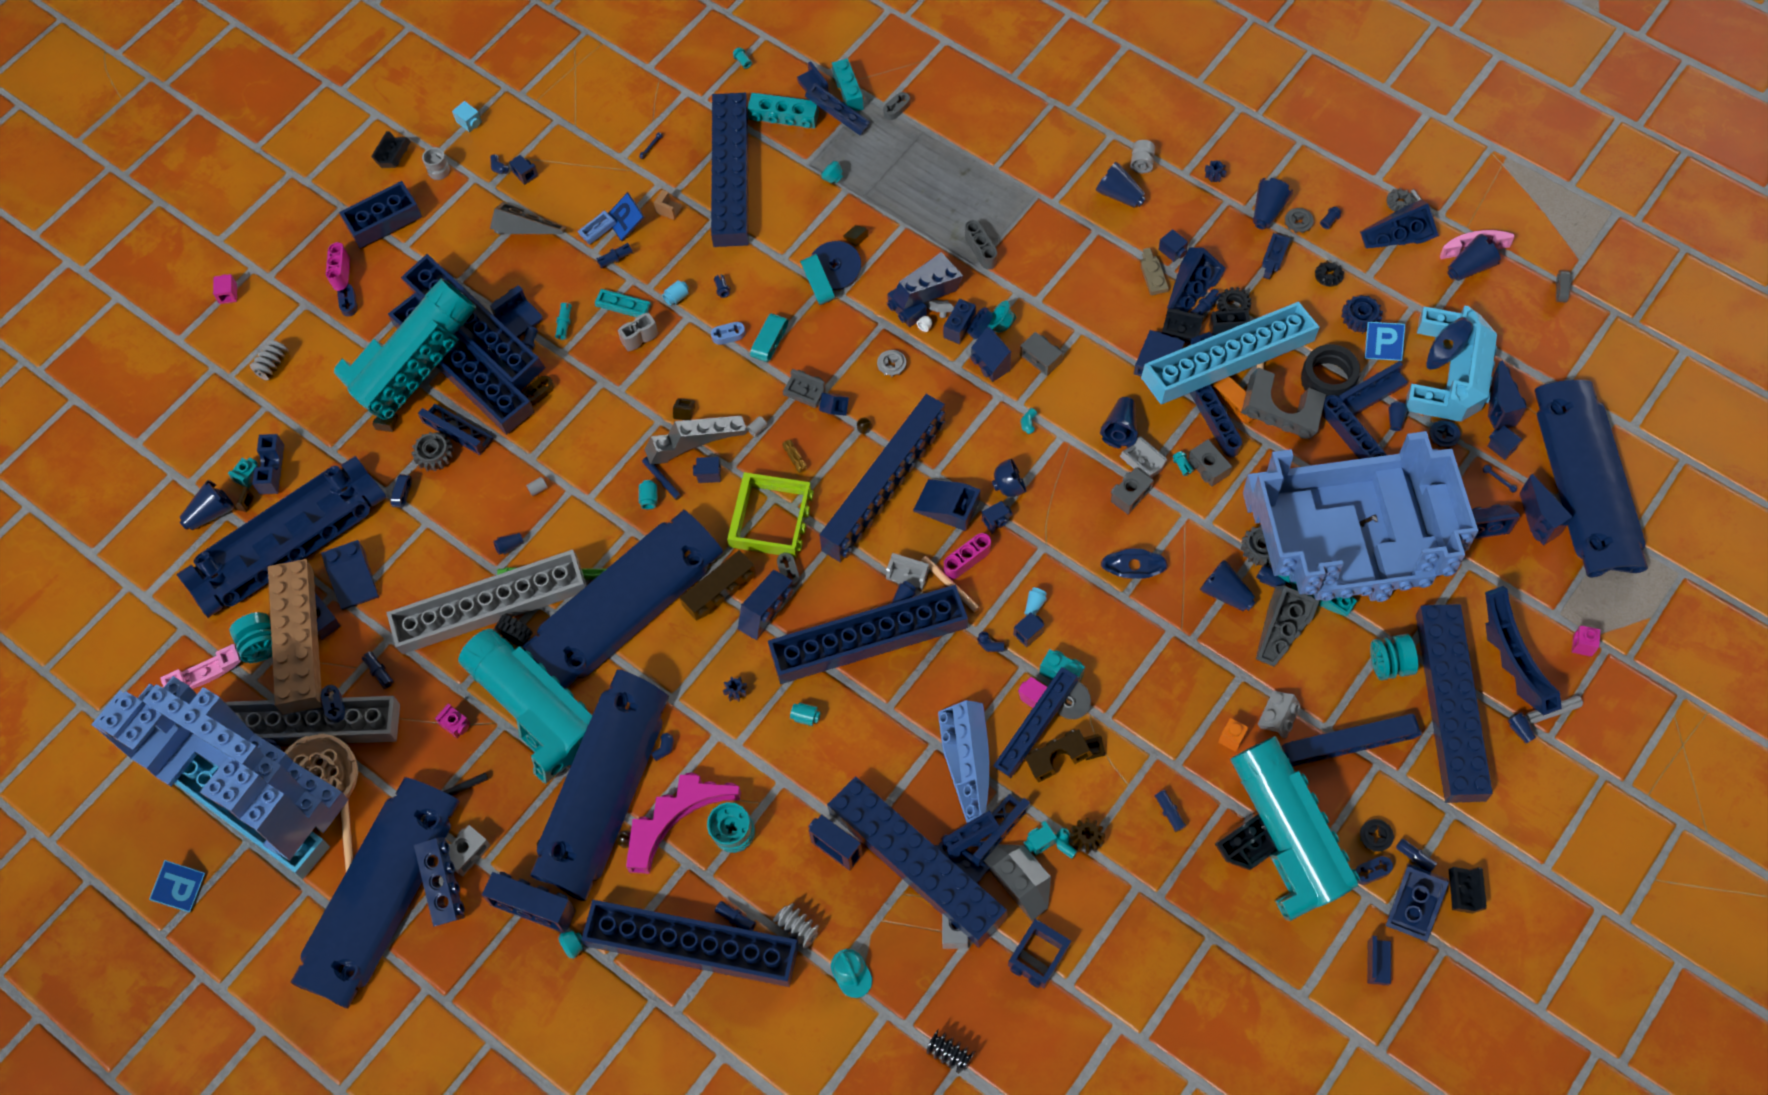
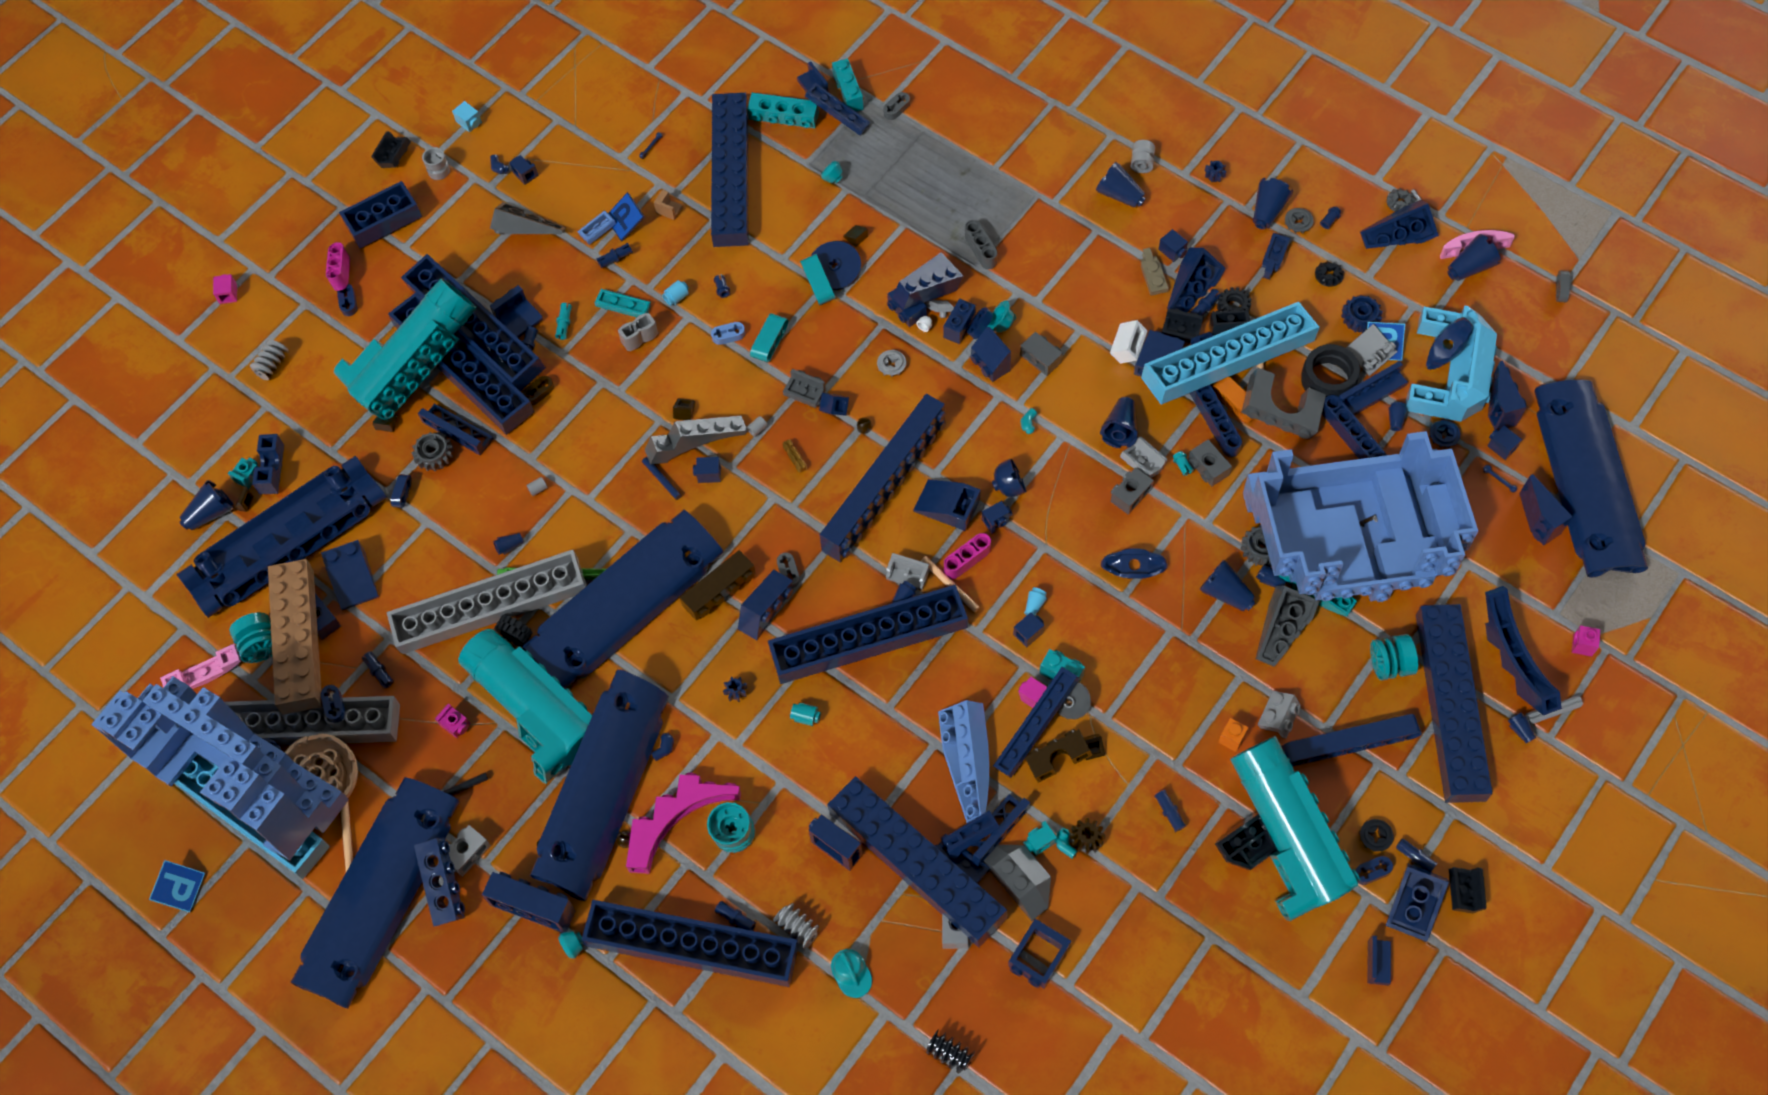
teal brick [638,480,658,509] -> none
lime window [727,472,814,558] -> none
teal pin [733,47,752,69] -> none
dark blue arm [977,631,1004,652] -> none
dark blue slope [1472,504,1520,539] -> none
none -> white piece [1110,320,1148,364]
none -> light grey hinge [1346,324,1397,376]

